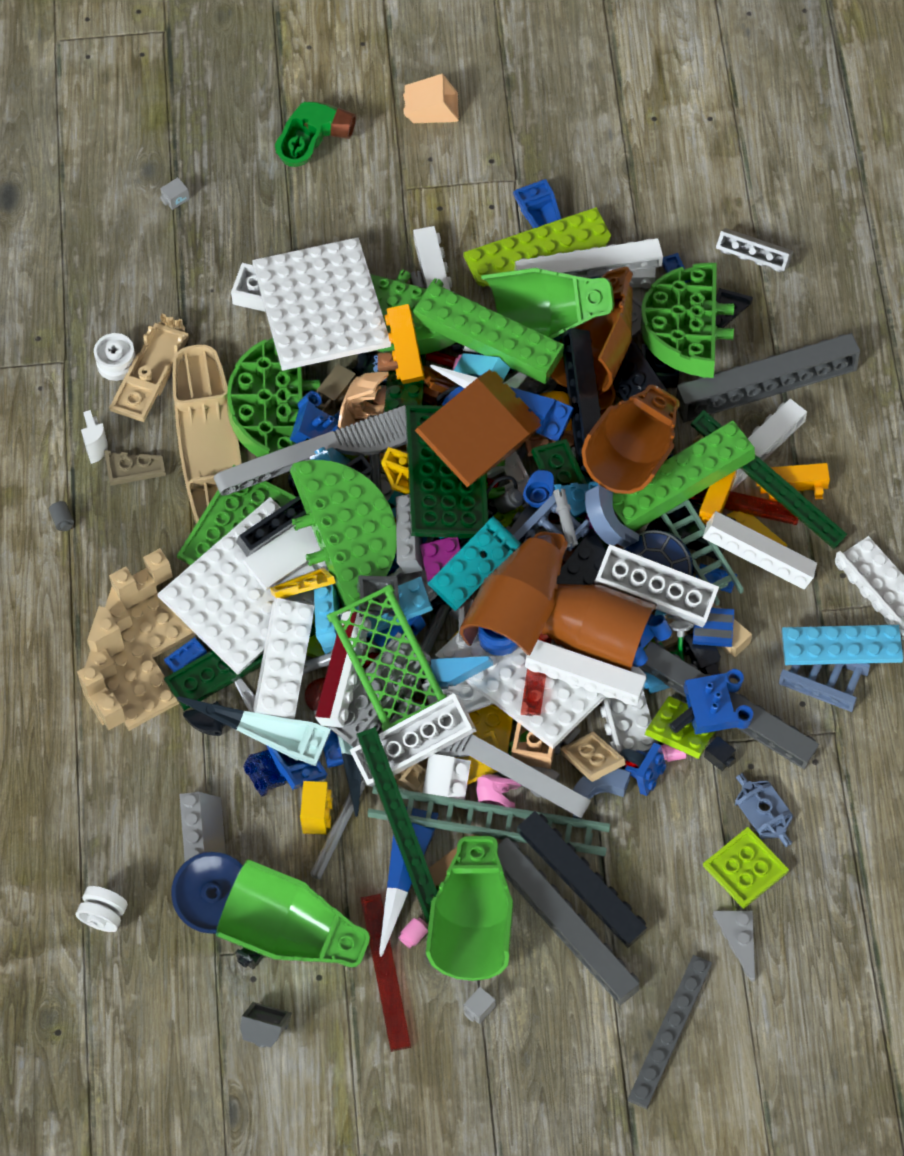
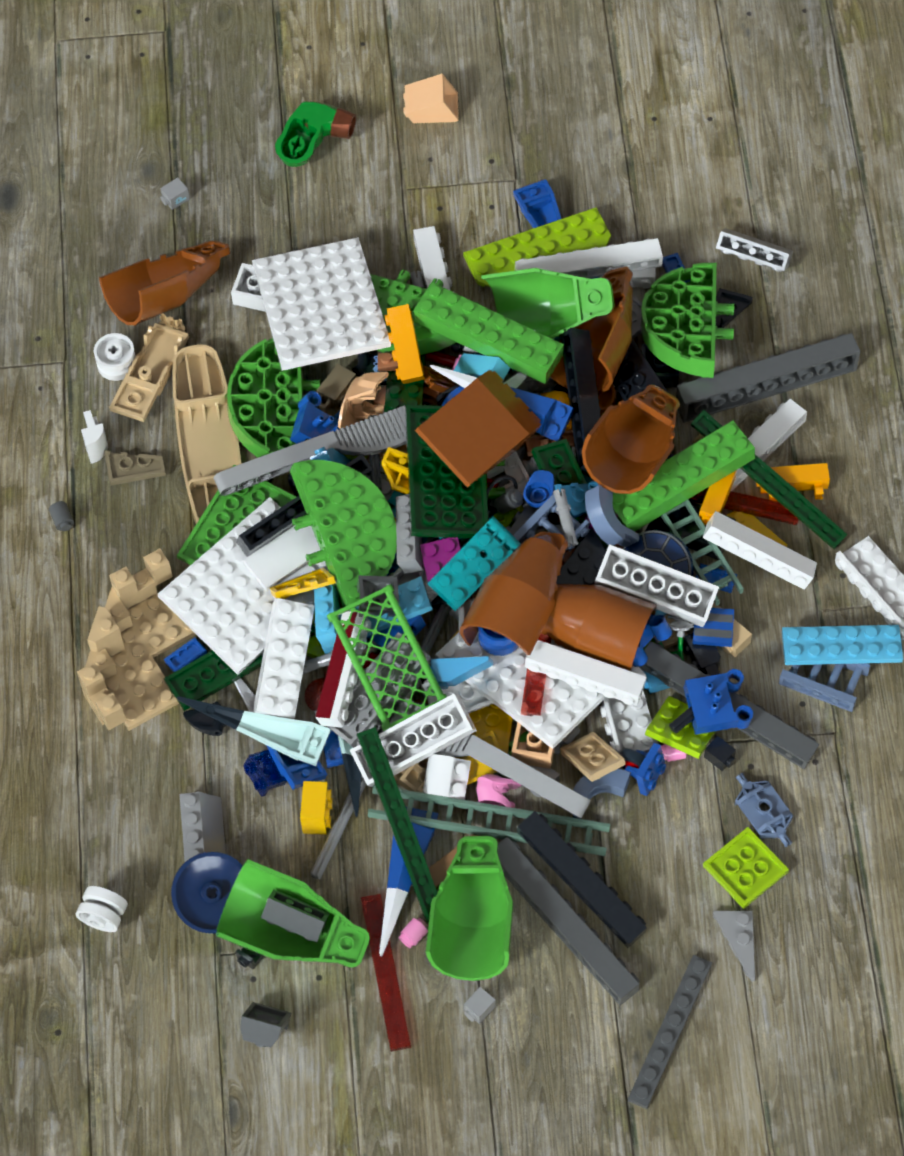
none -> dark orange windscreen [99,241,230,325]
none -> dark grey brick [261,889,330,942]
none -> light grey wheel [521,457,539,478]

